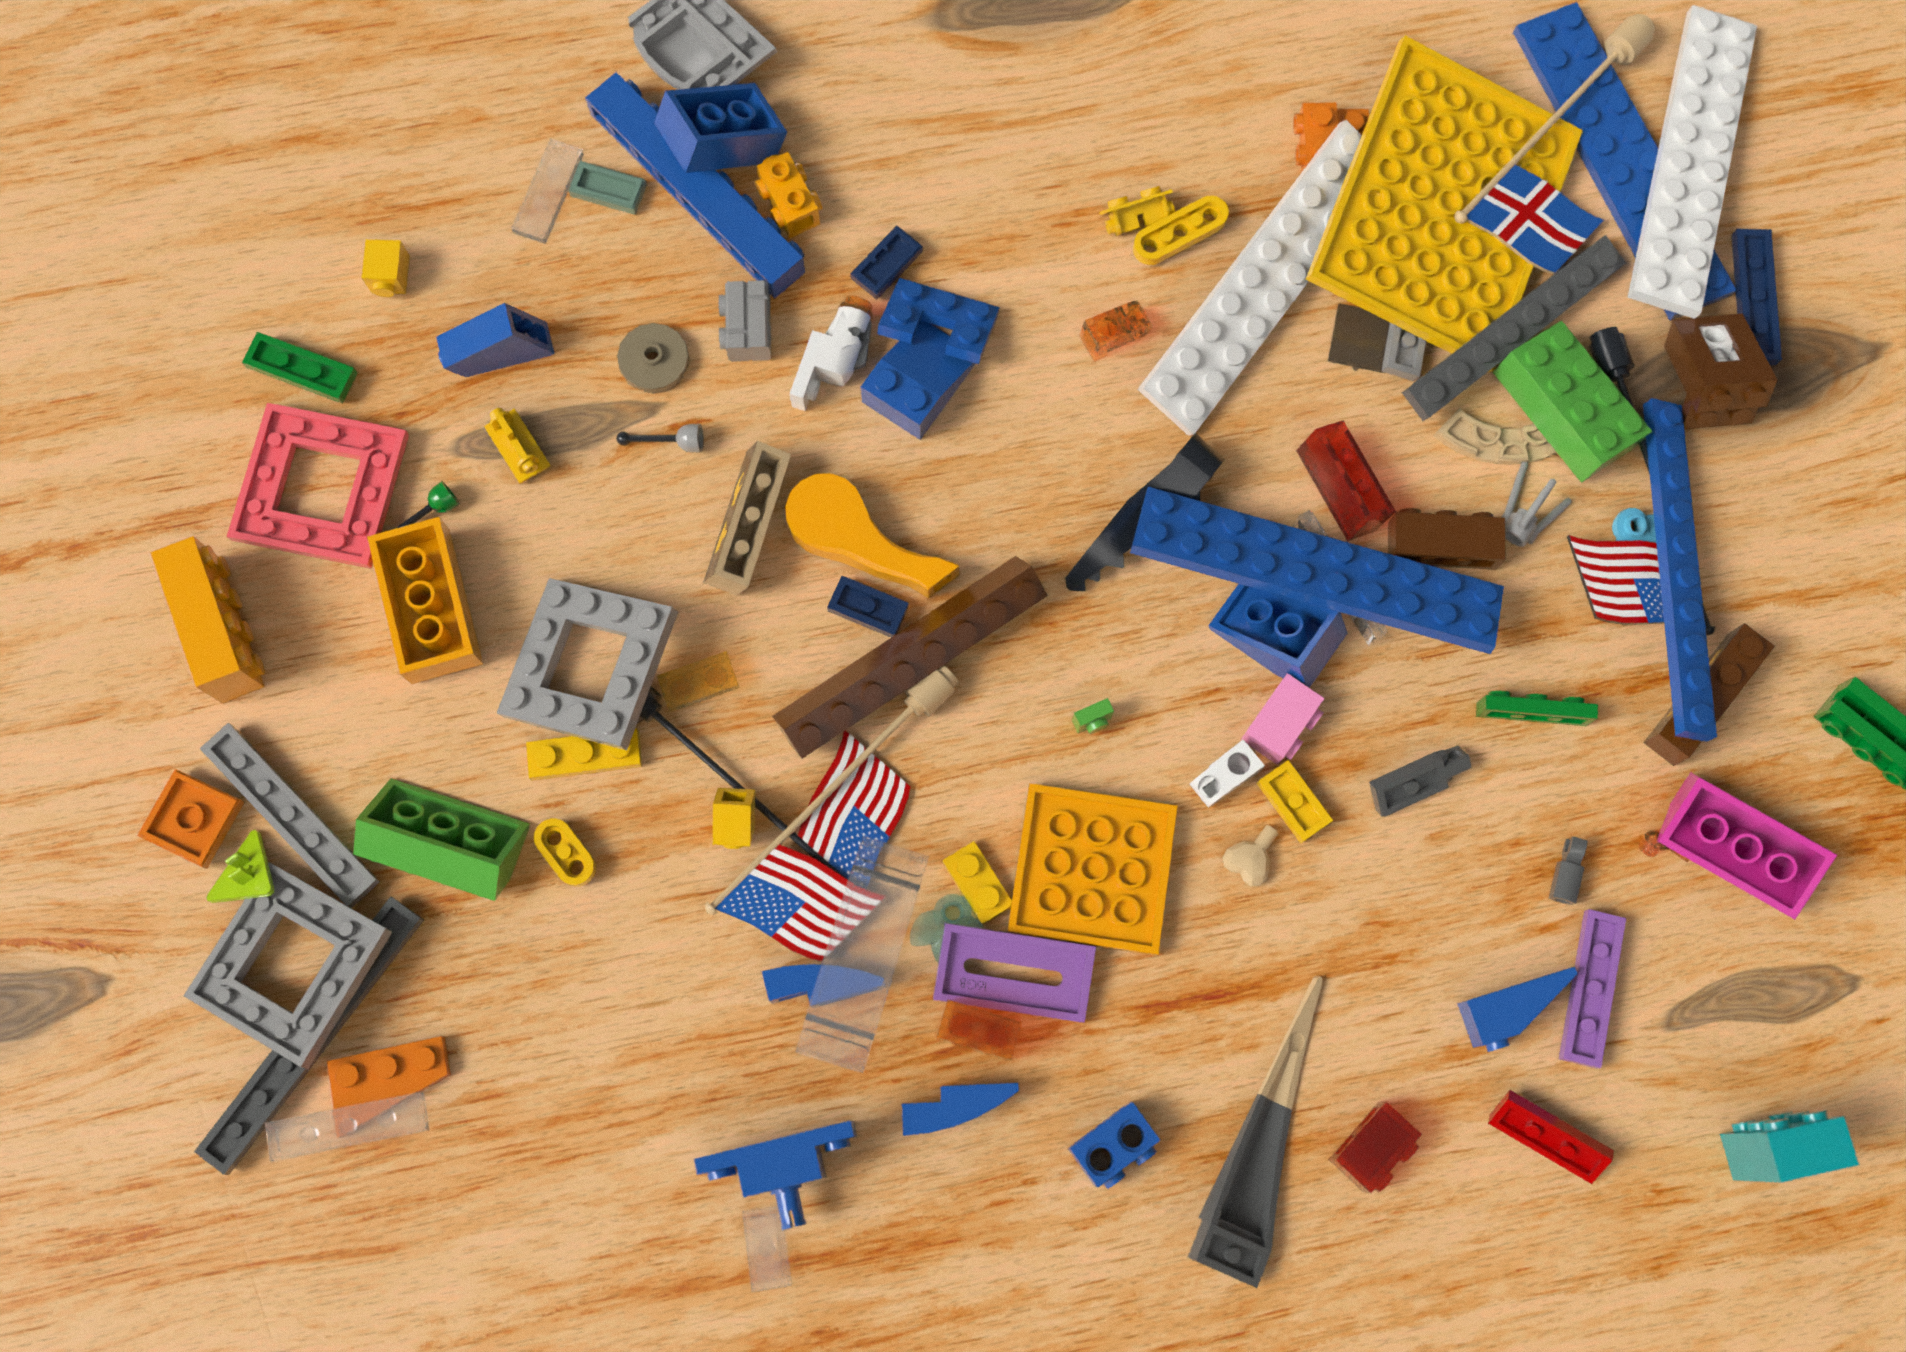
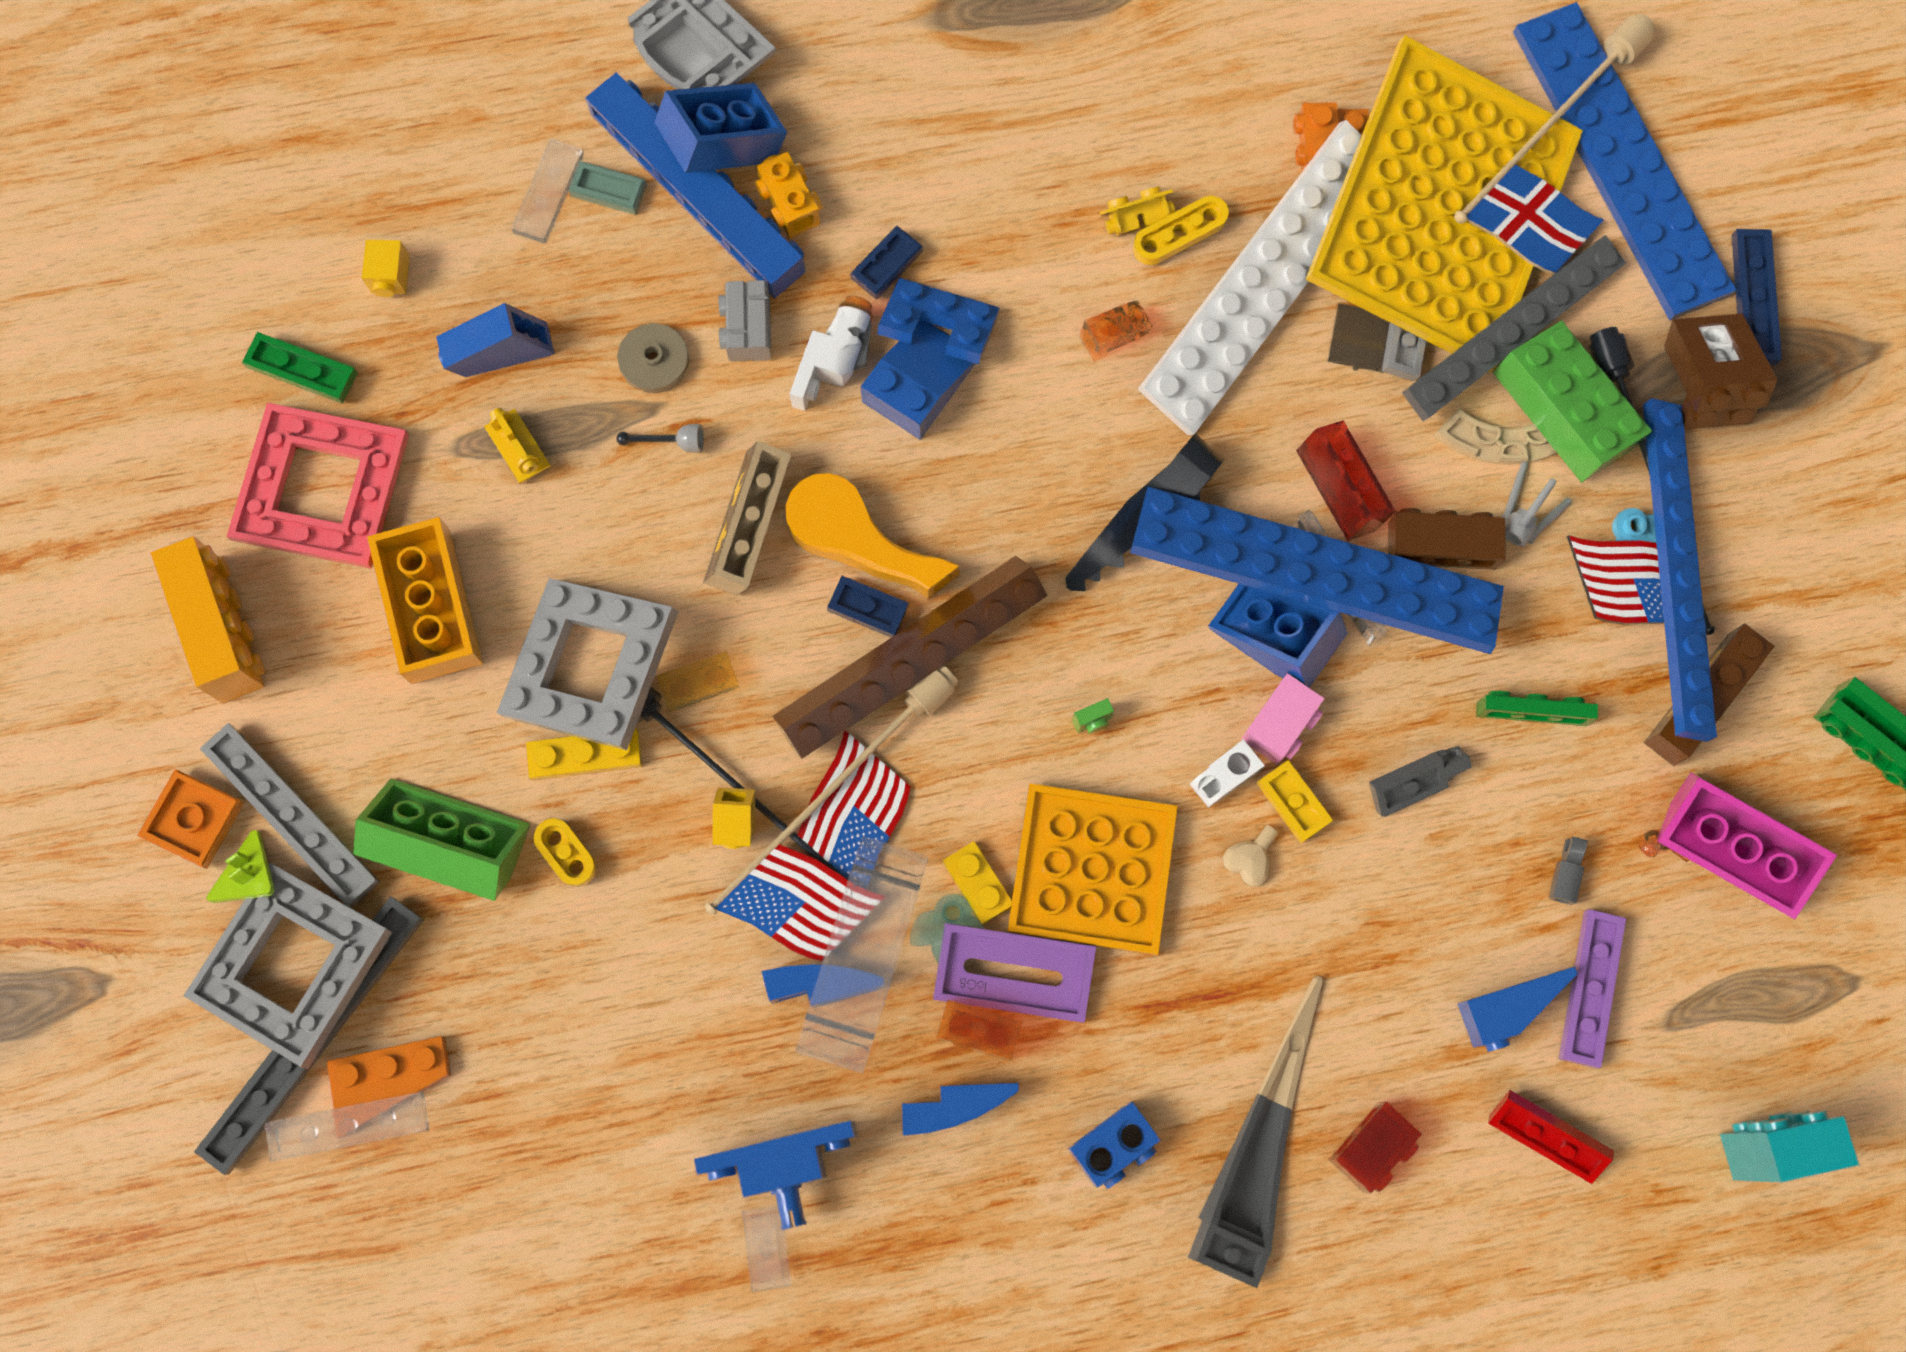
green hinge [395,481,460,529] -> none
white plate [1627,5,1757,319] -> none

